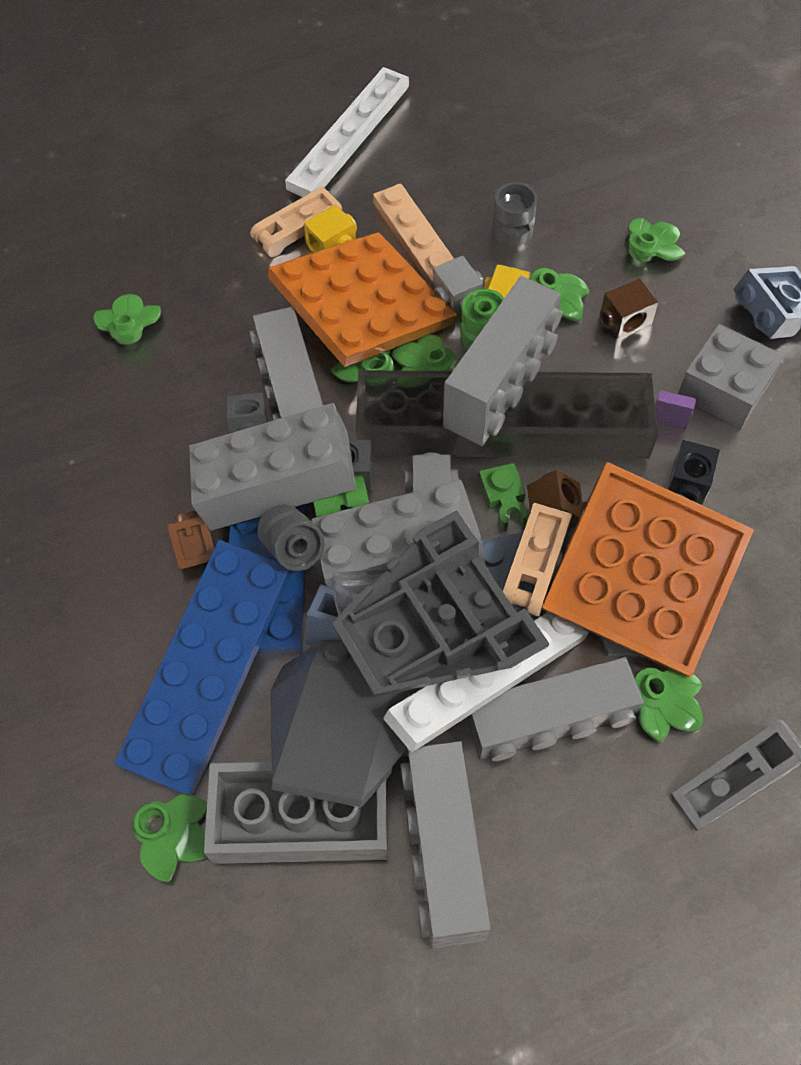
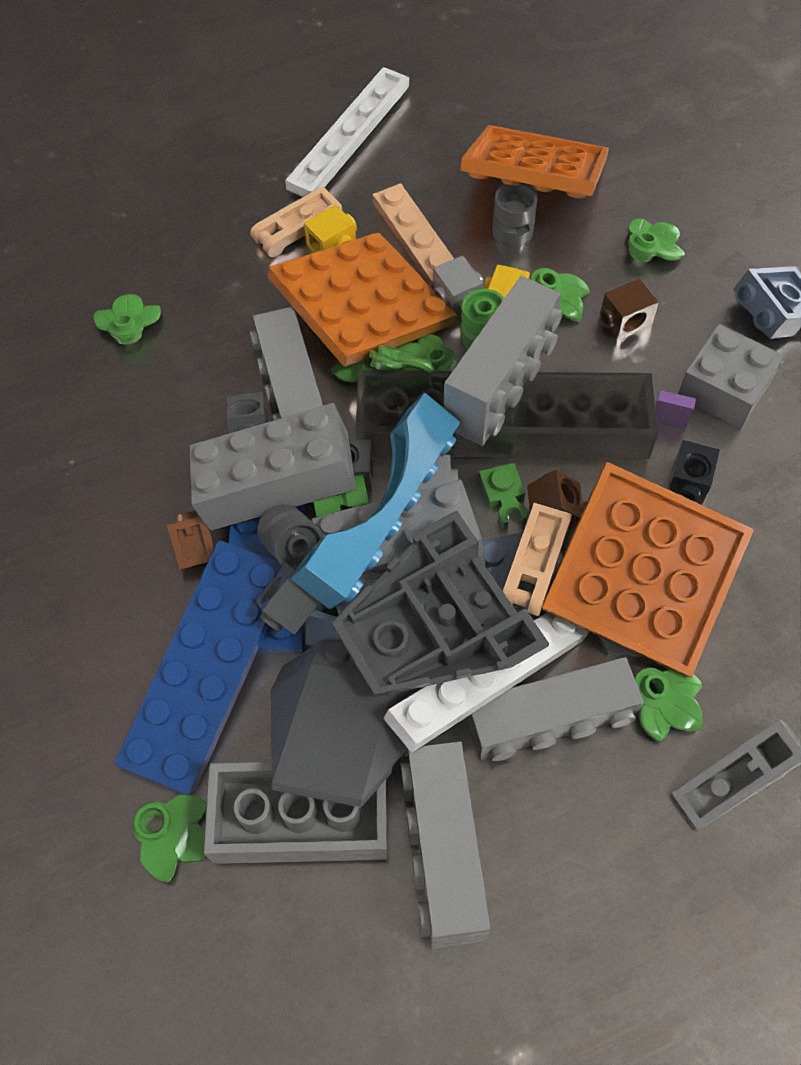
none -> dark grey brick [256,563,320,635]
none -> dark azure arch [290,393,460,609]
none -> bright green plate [369,345,434,373]
none -> orange plate [460,125,609,198]

